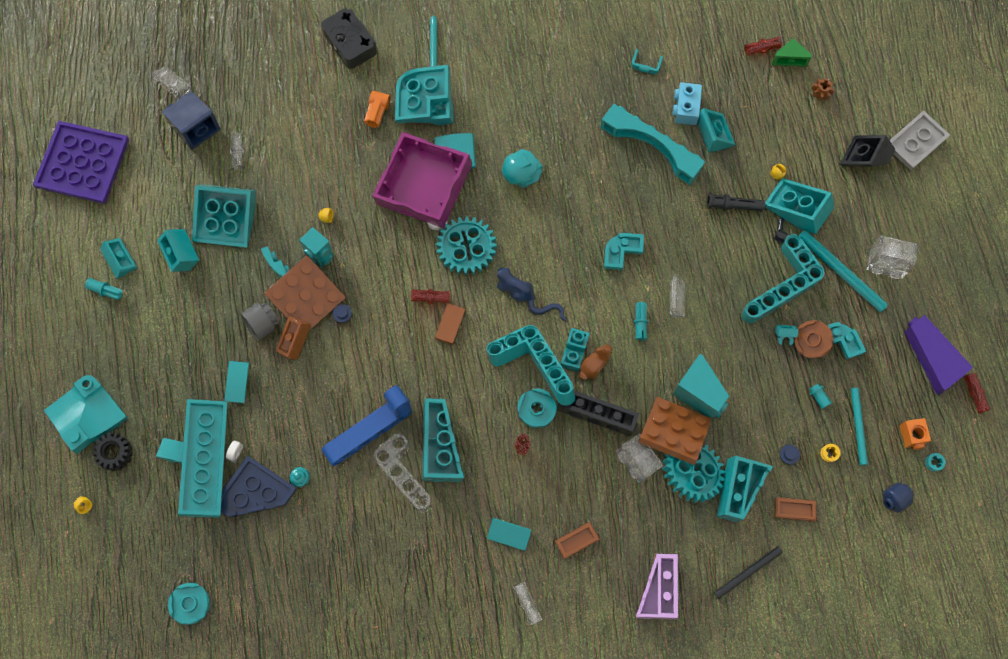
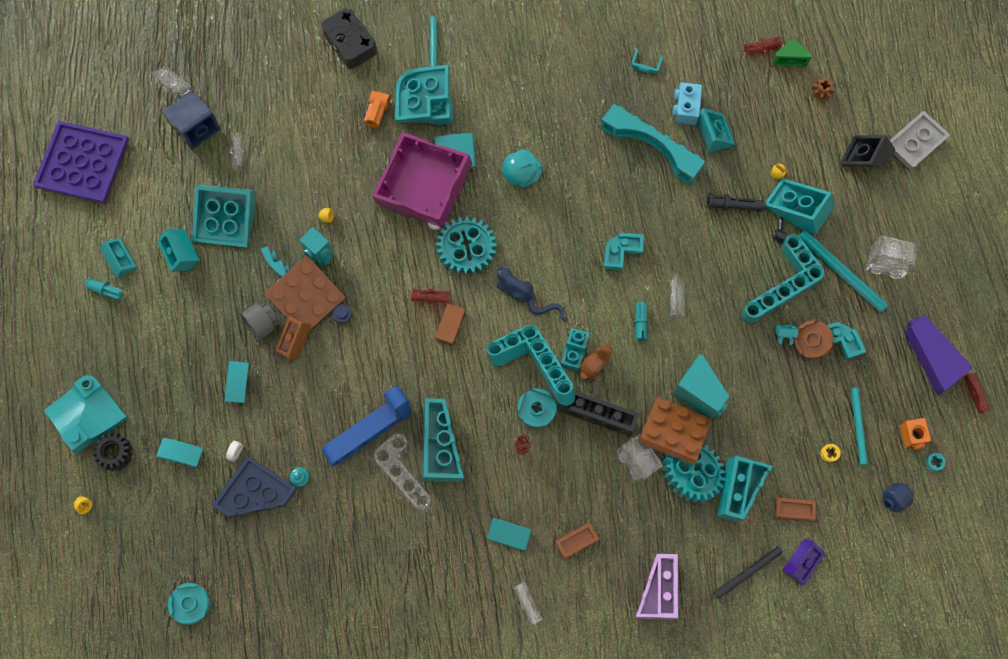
teal plate [178,399,227,518] -> none
dark blue plate [780,445,800,465] -> none
teal pin [809,383,832,409] -> none
none -> dark purple slope [783,539,825,586]

